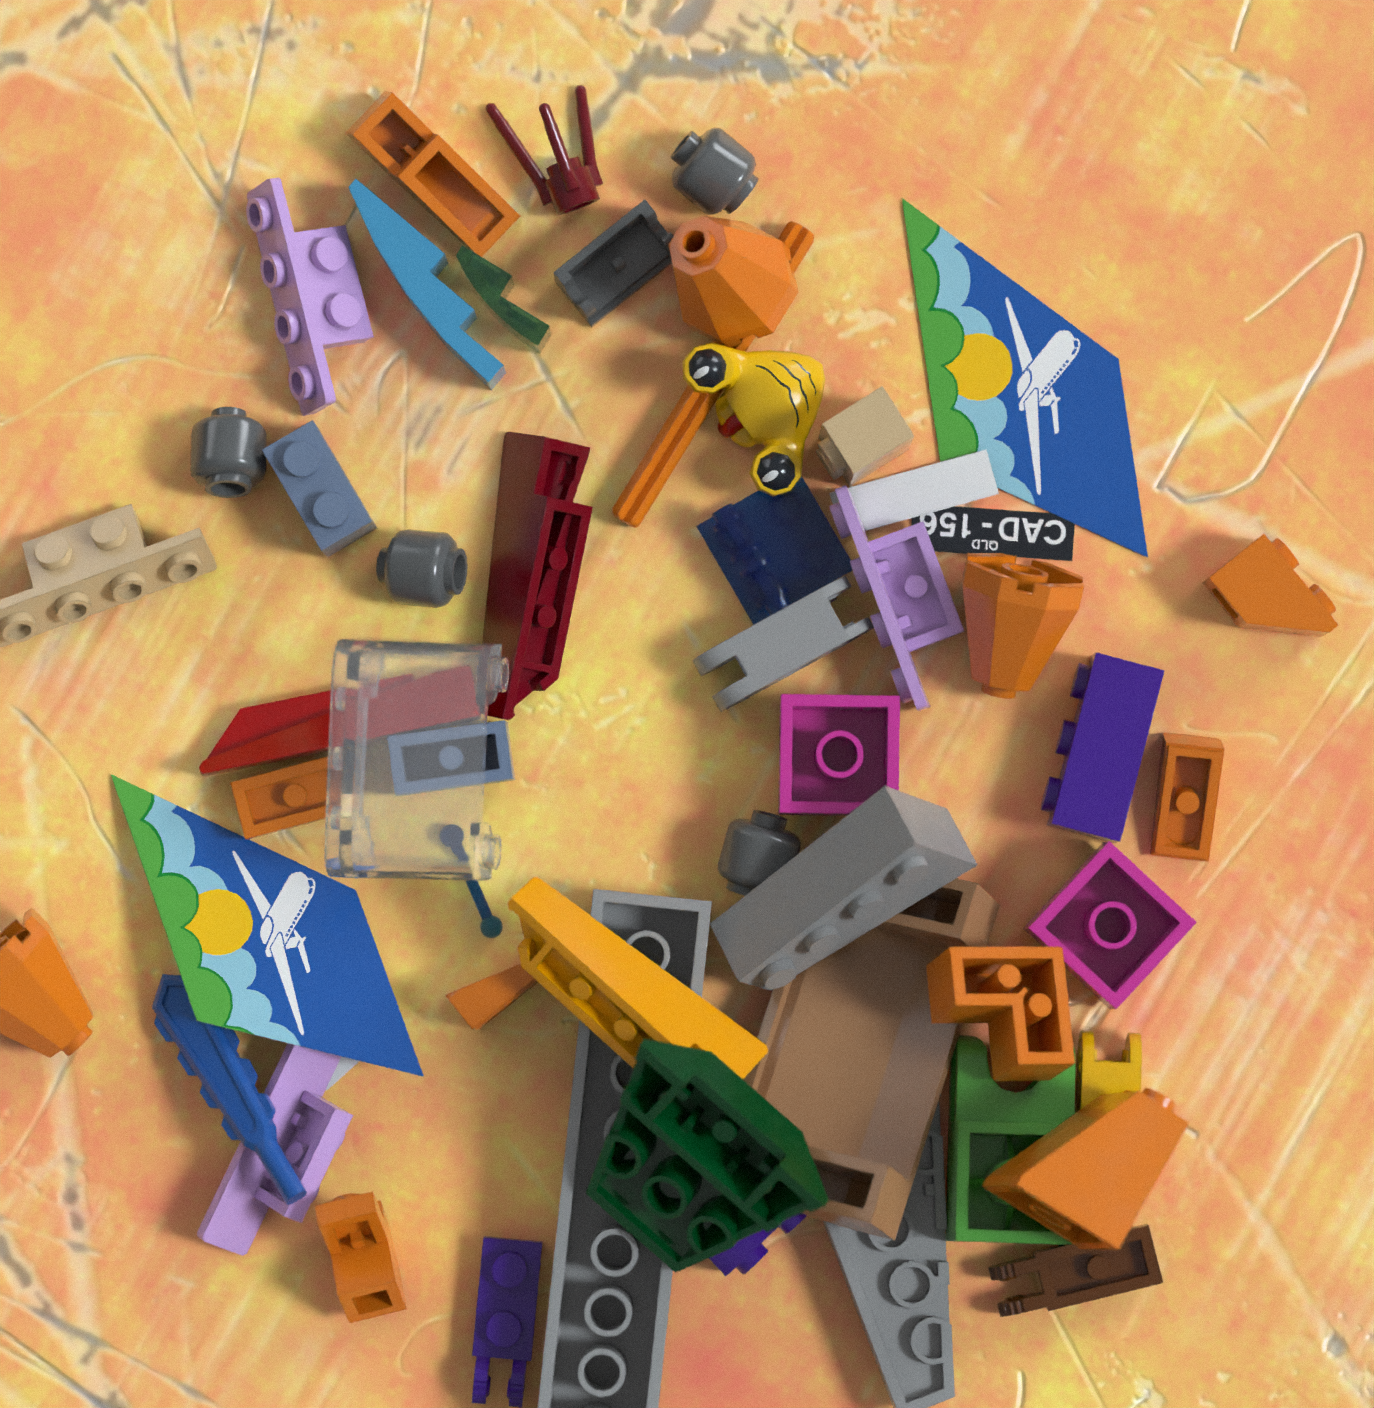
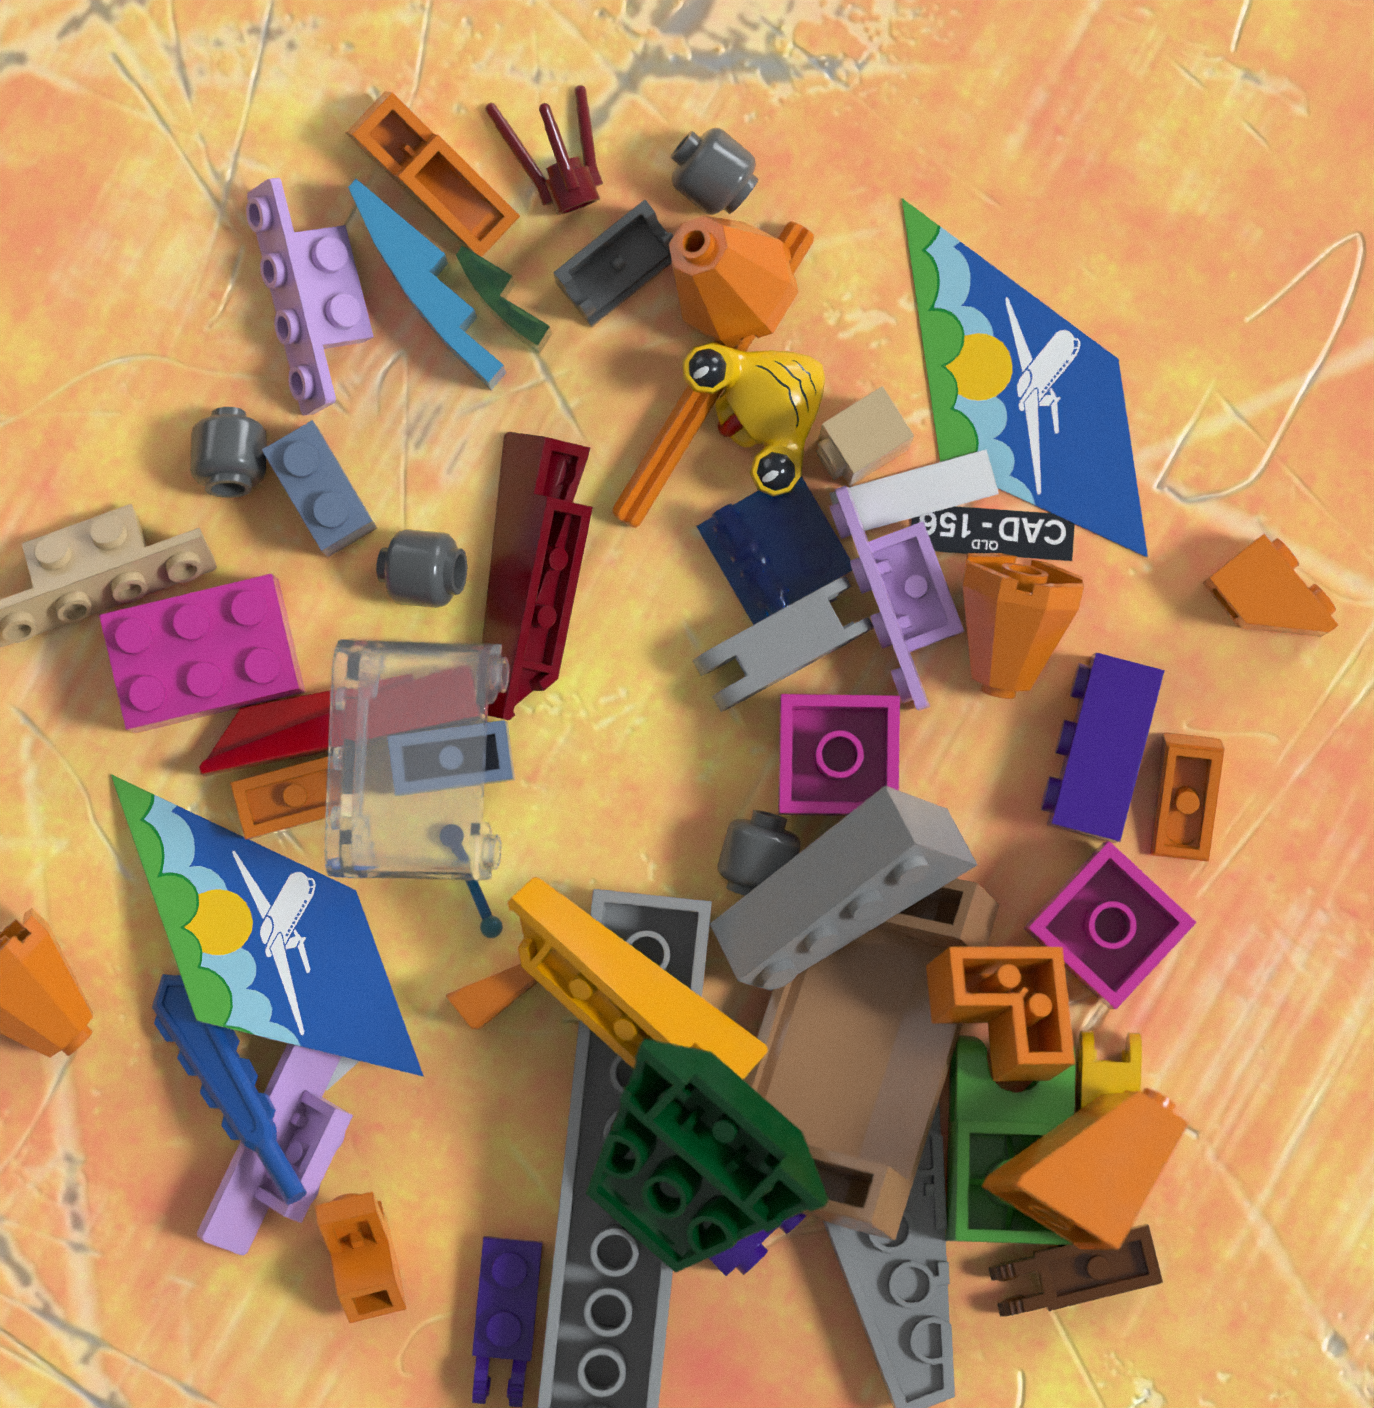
none -> dark pink brick [99,573,305,733]

